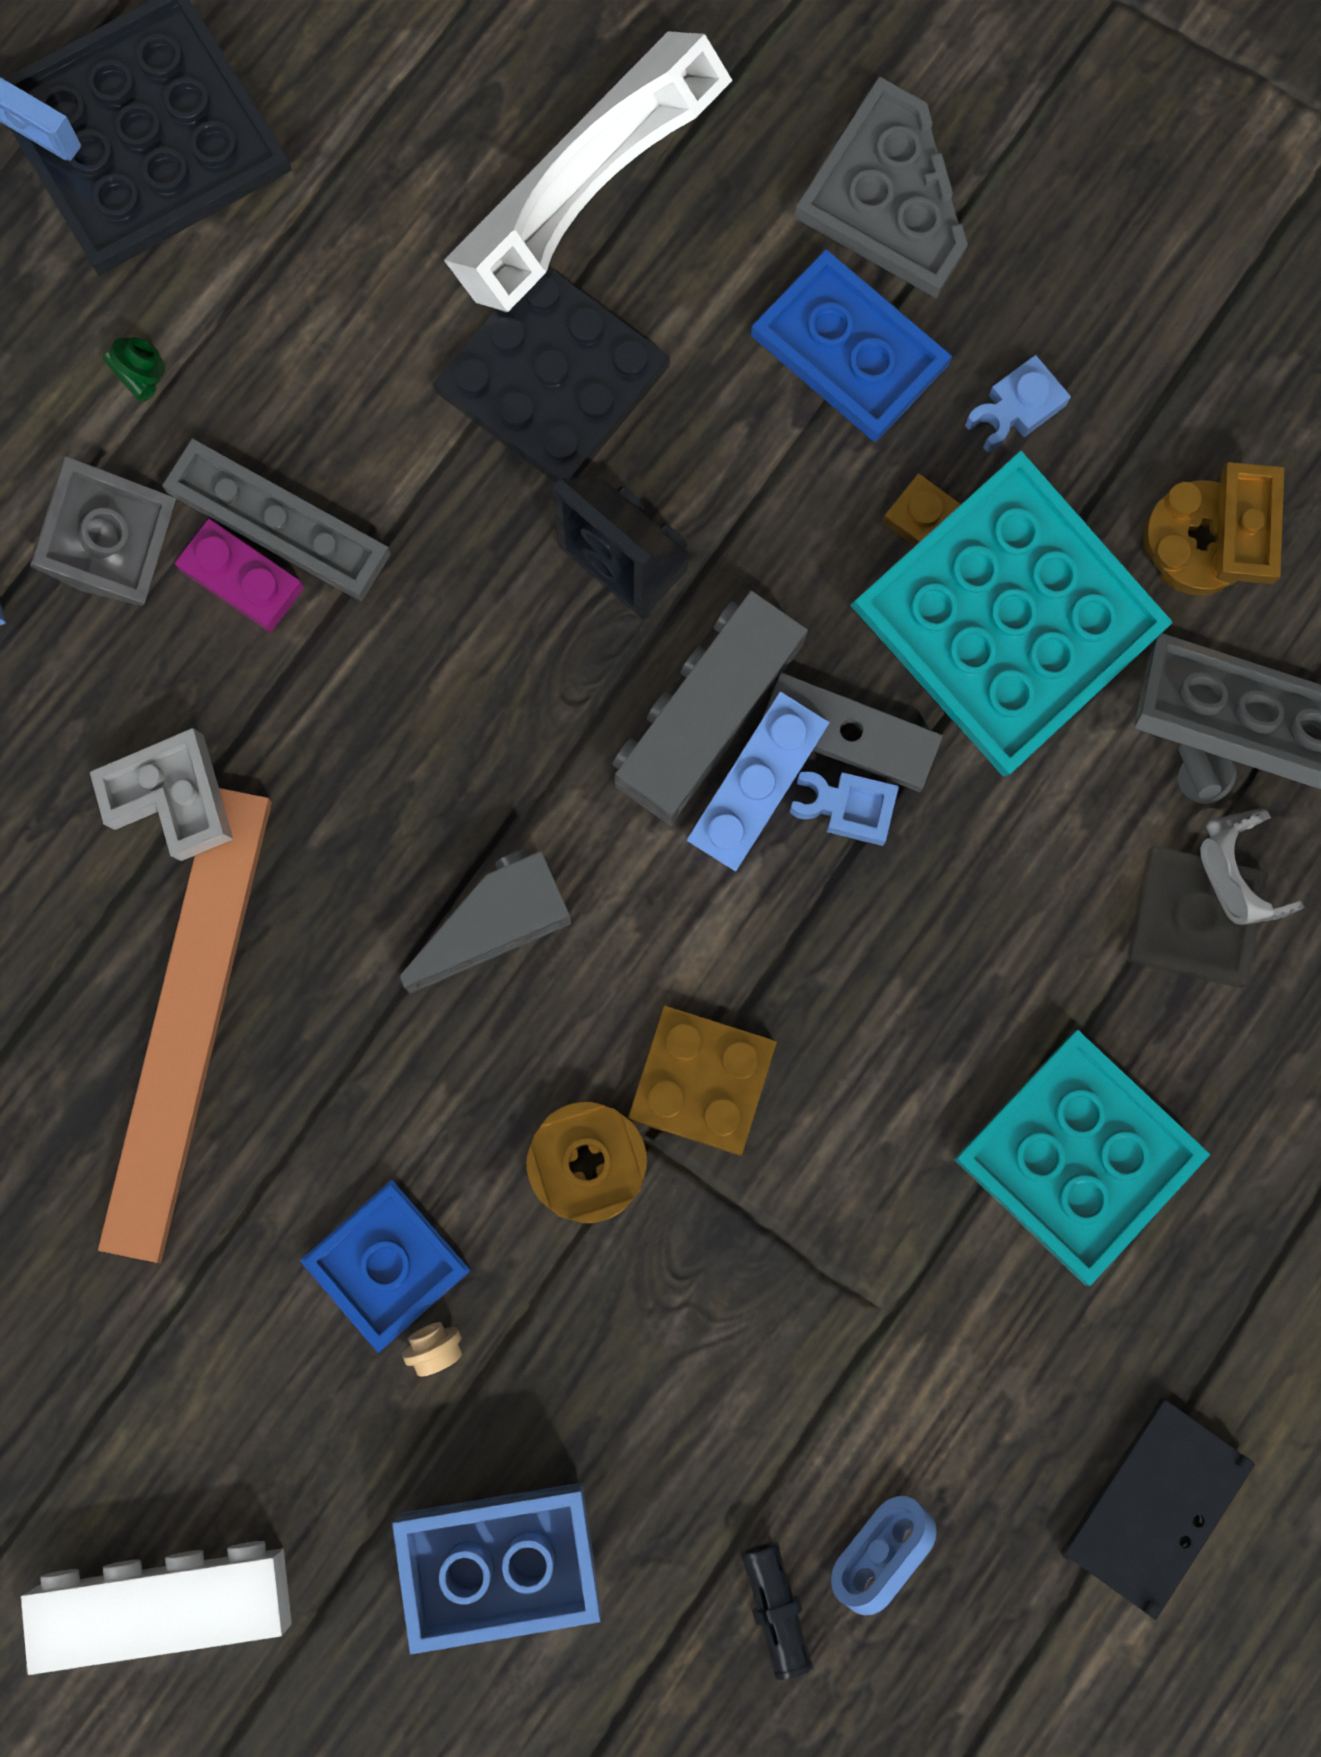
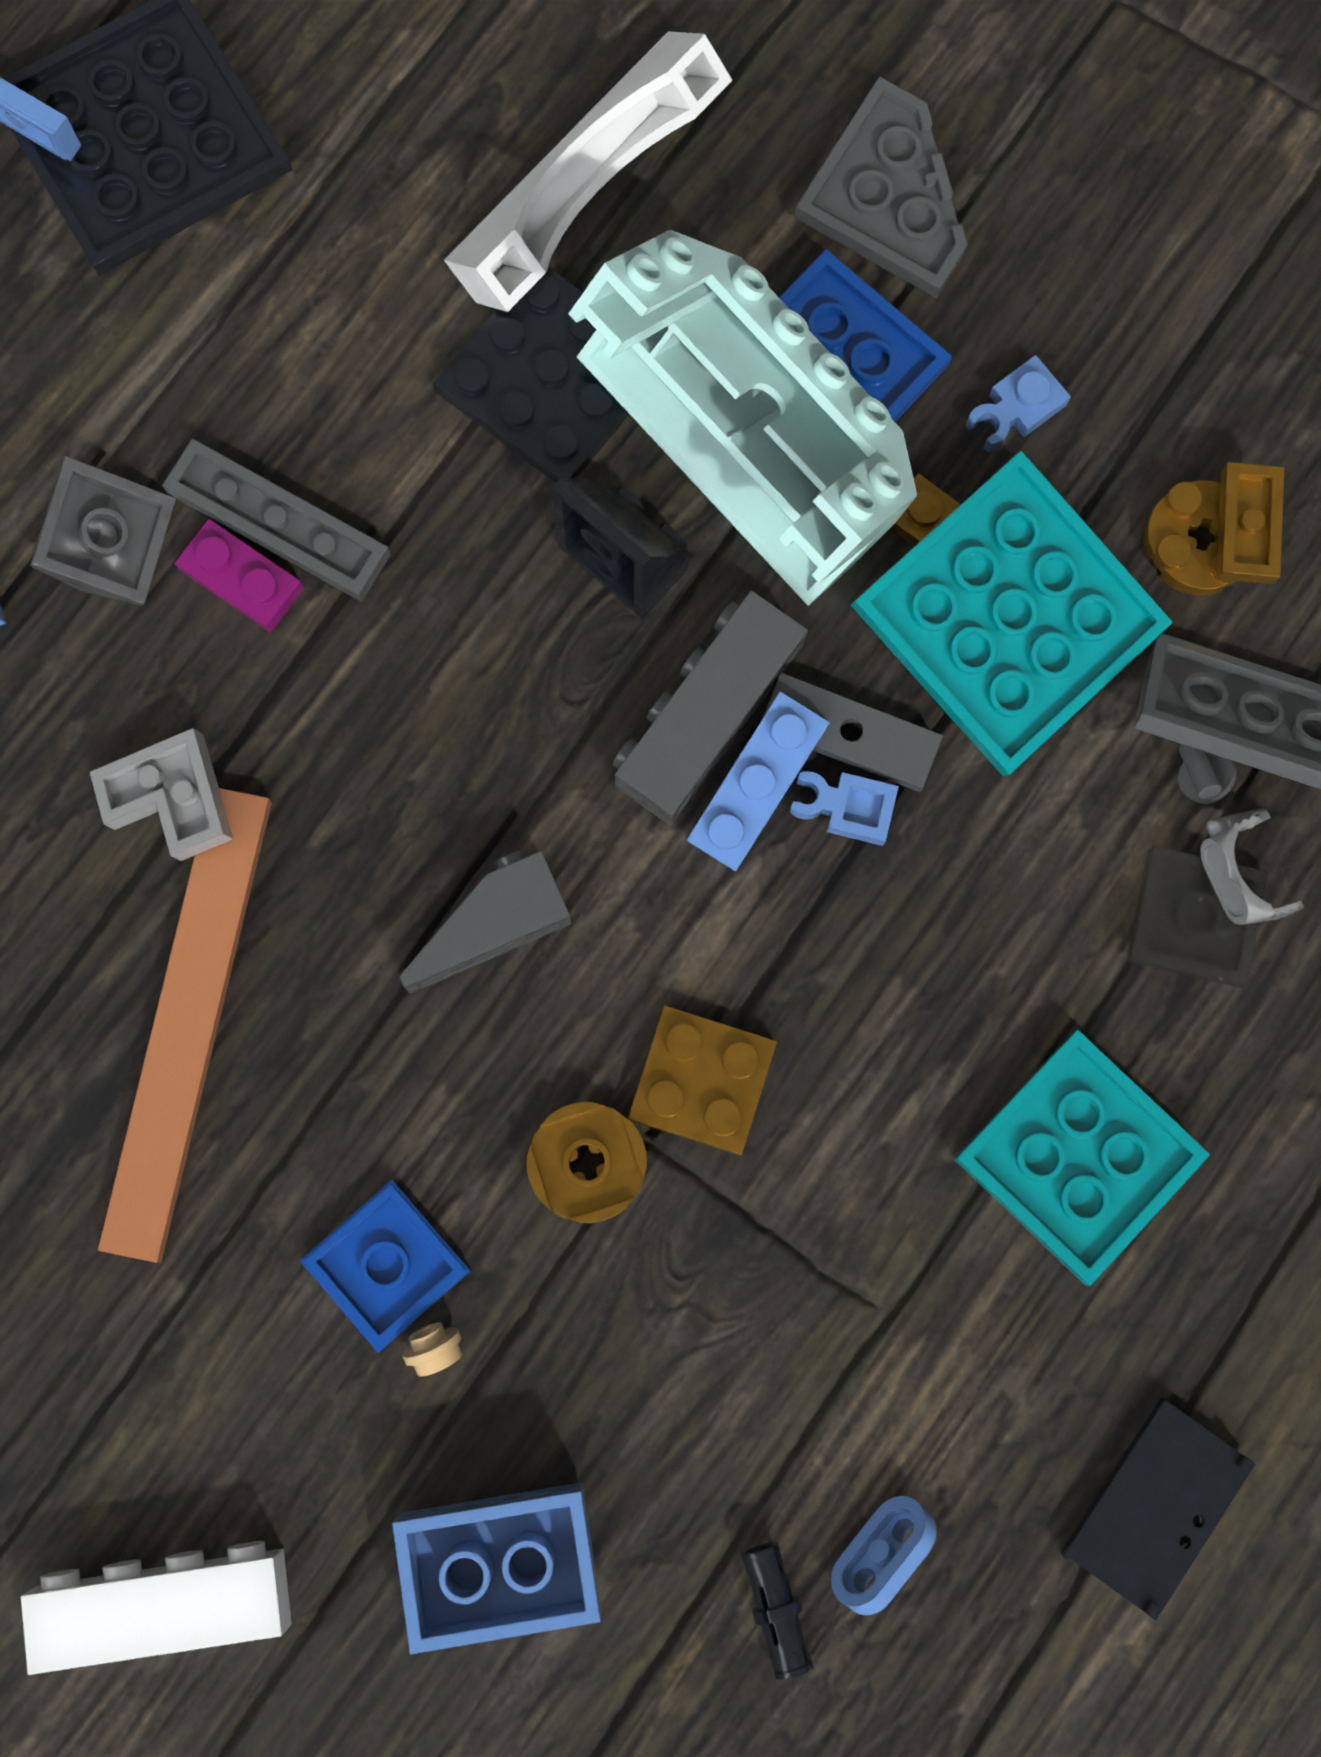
dark green plate [103,337,166,402] -> none
none -> light aqua wedge [568,230,917,606]

